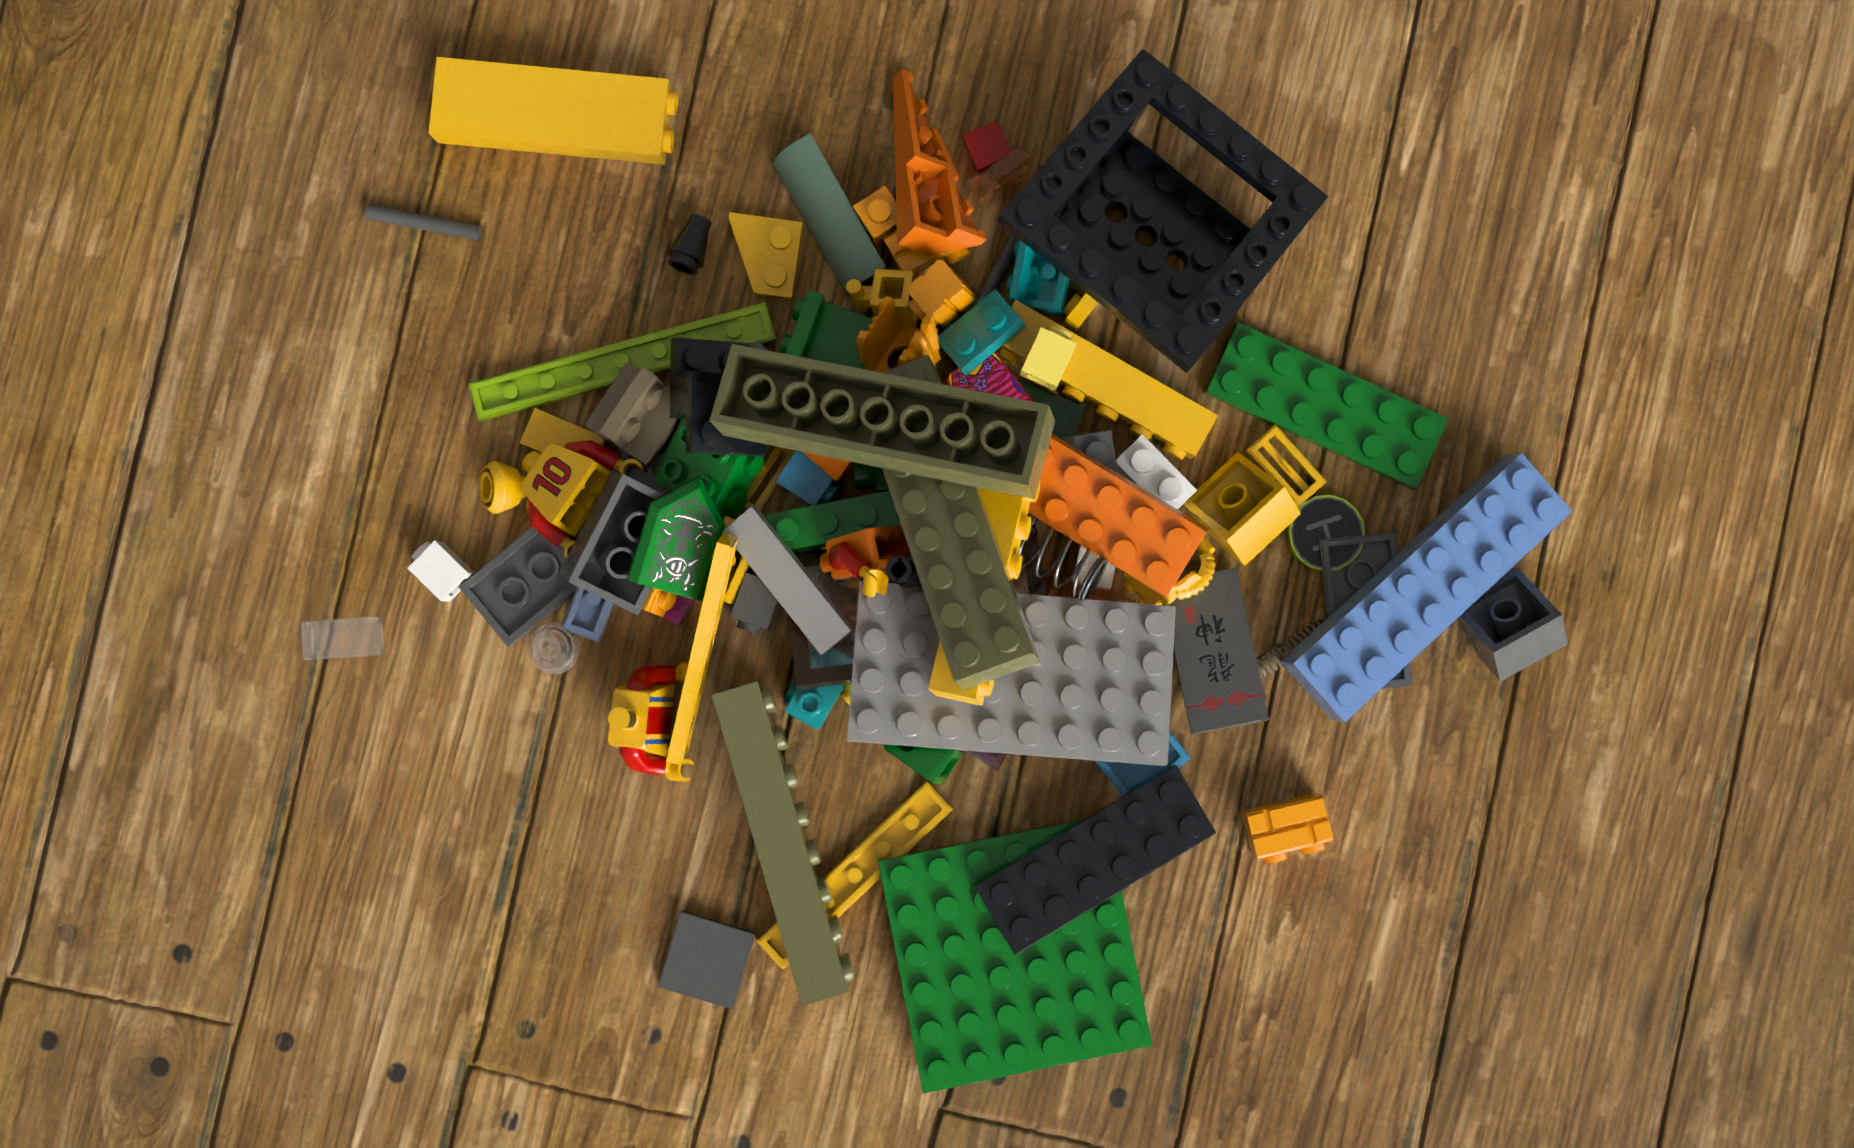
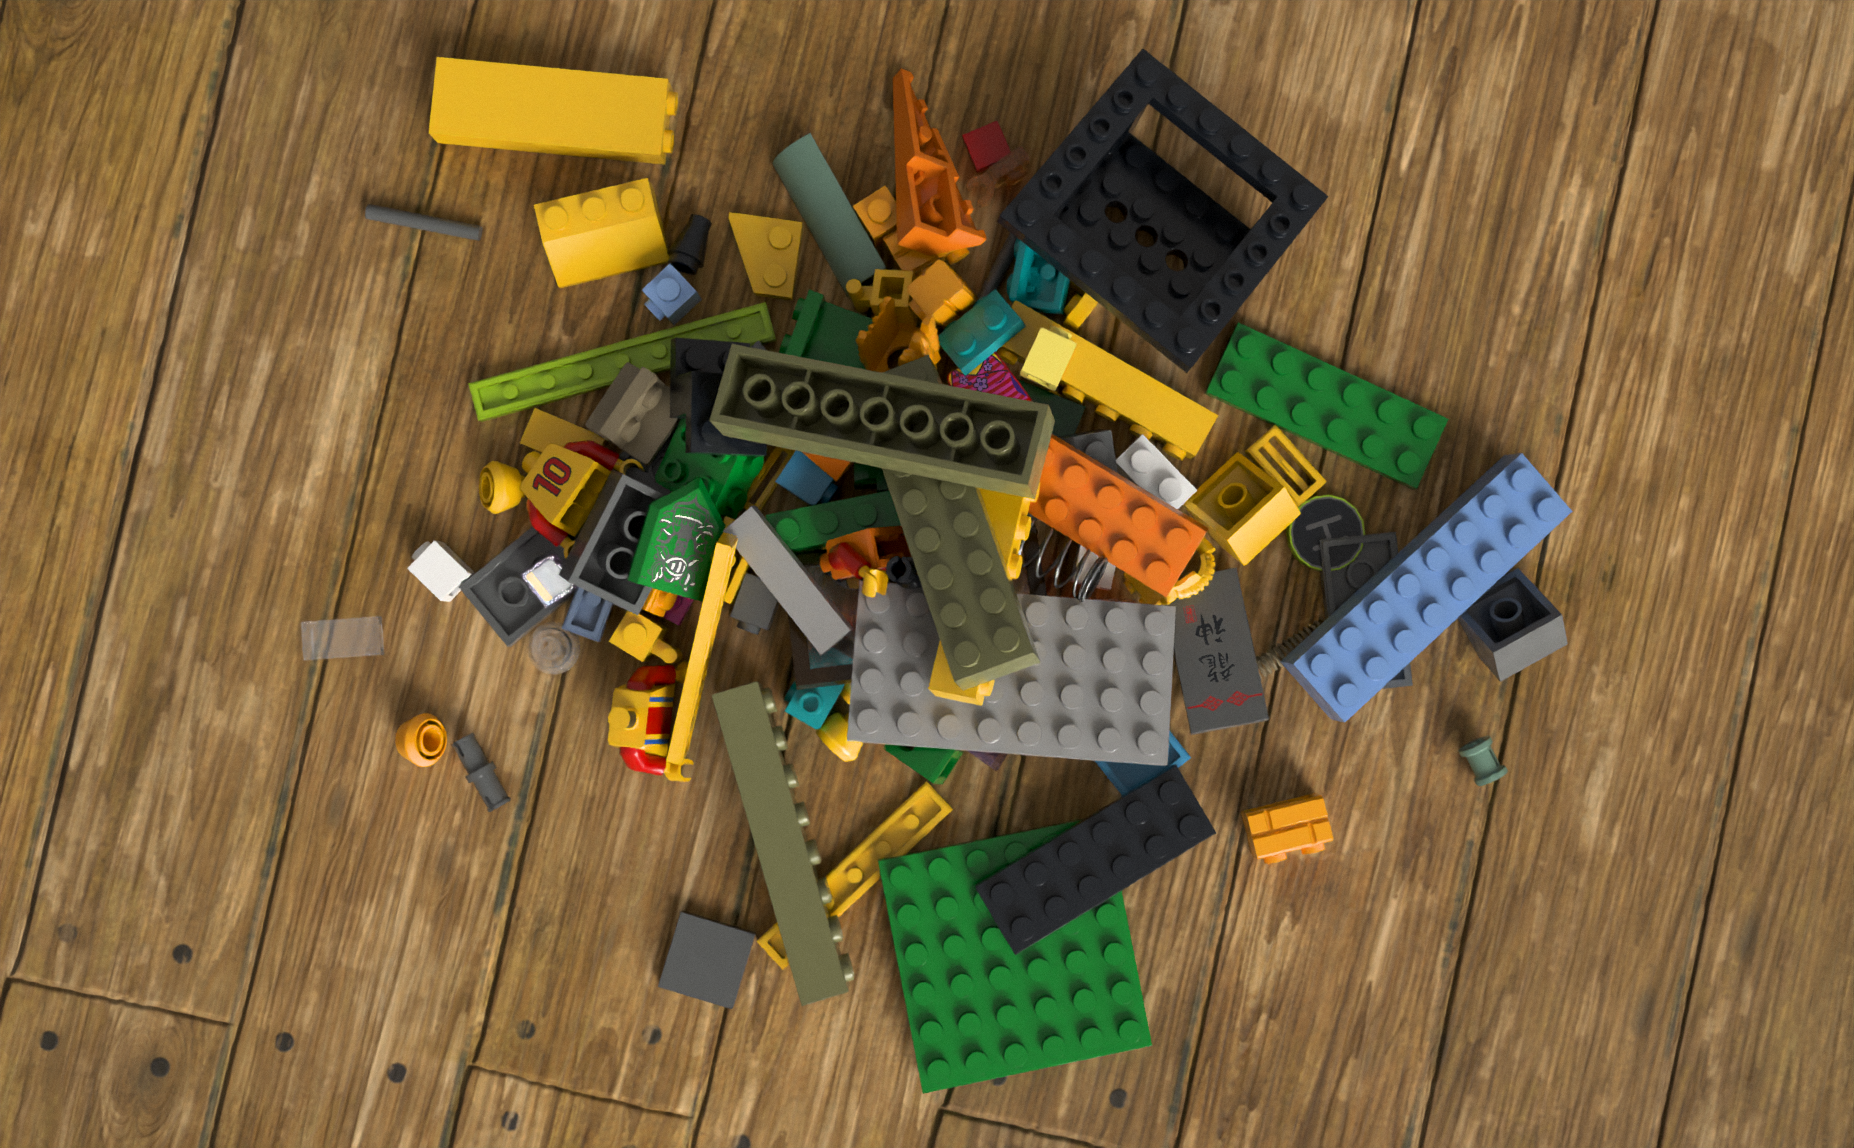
none -> light orange cone [395,713,447,767]
none -> dark grey pin [451,733,511,812]
none -> slope [520,553,577,608]
none -> yellow slope [534,178,670,288]
none -> yellow brick [609,611,683,663]
none -> light blue brick [642,264,702,325]
none -> yellow cone [815,712,863,762]
none -> sand green bush [1458,736,1508,786]

